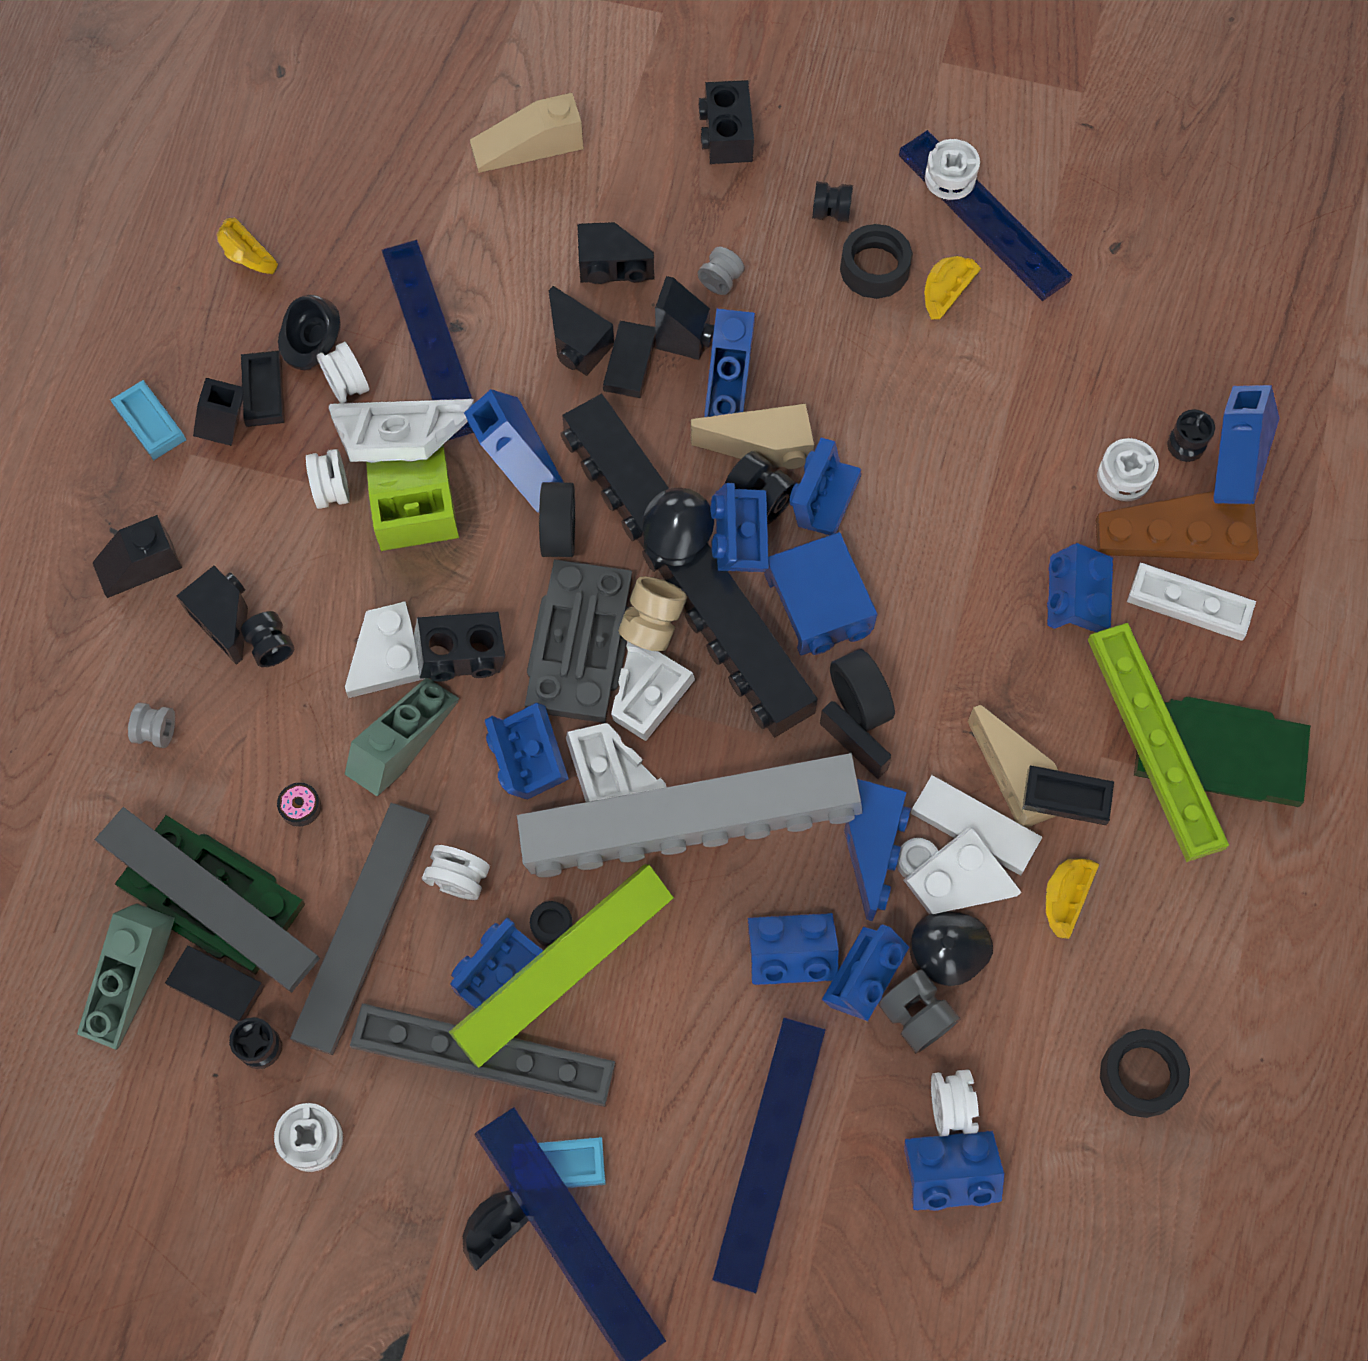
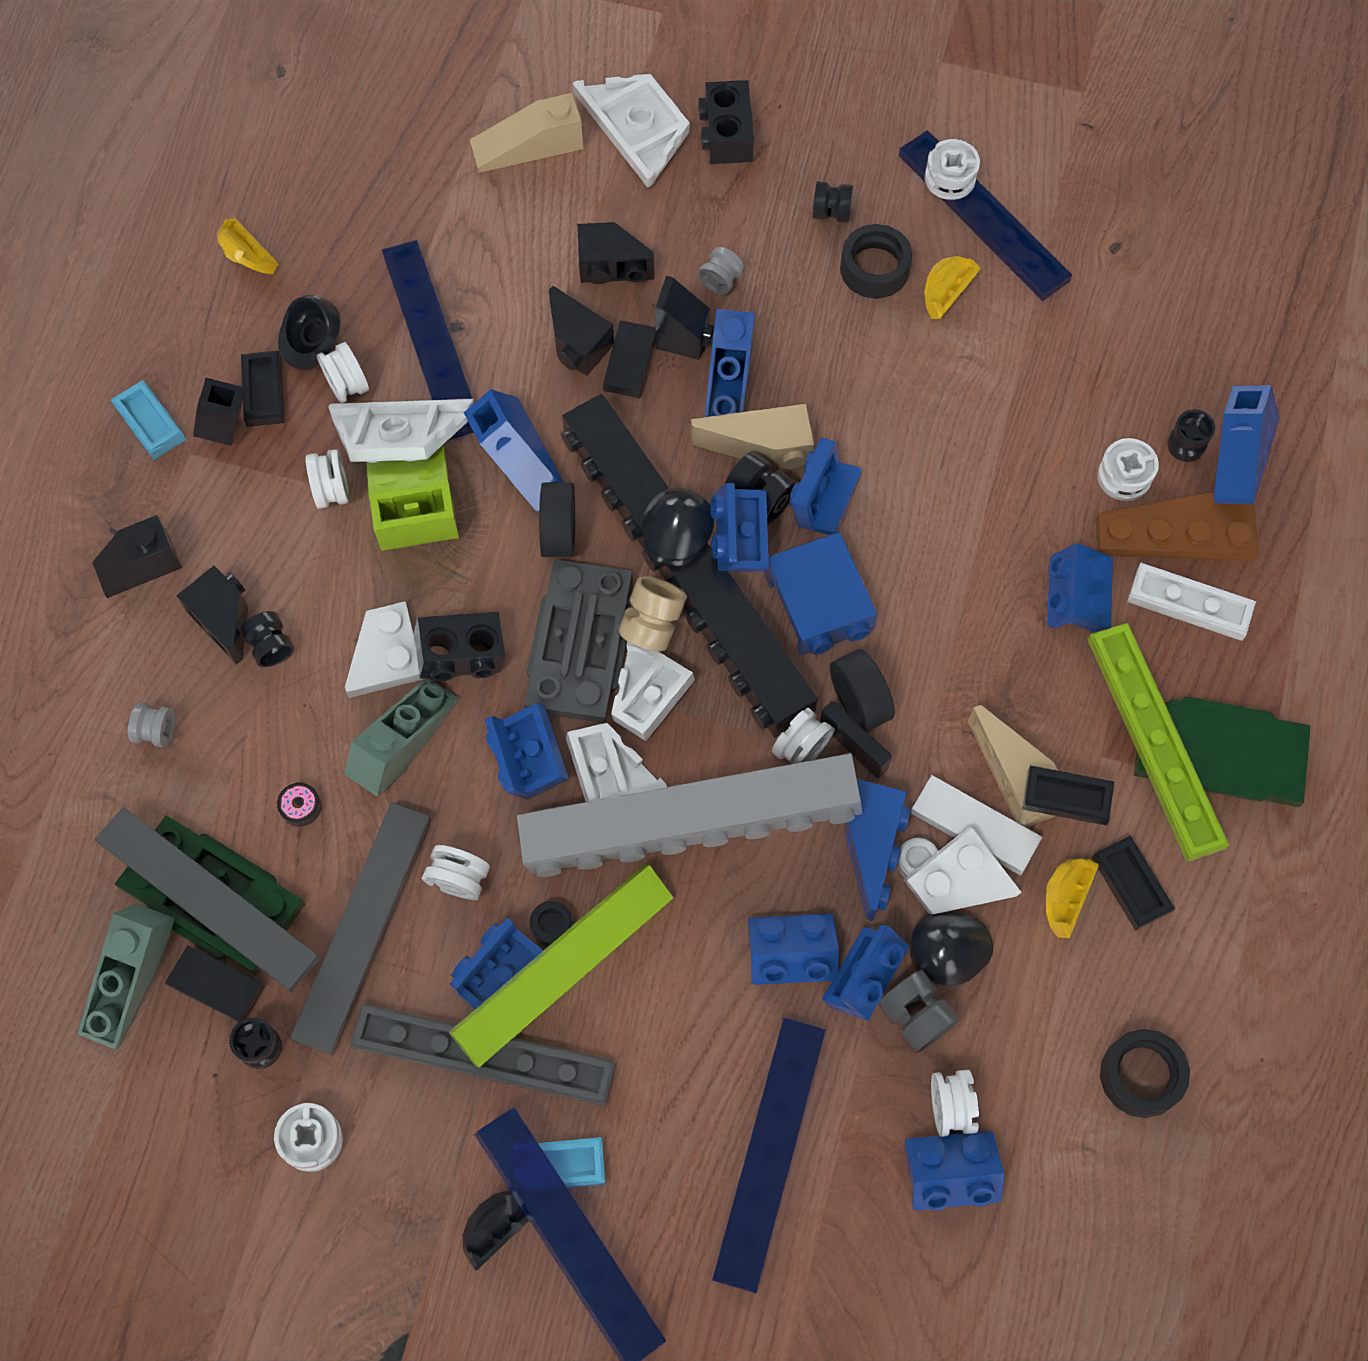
none -> white wing [573,74,690,188]
none -> white wheel [772,708,835,764]
none -> black tile [1092,836,1175,931]

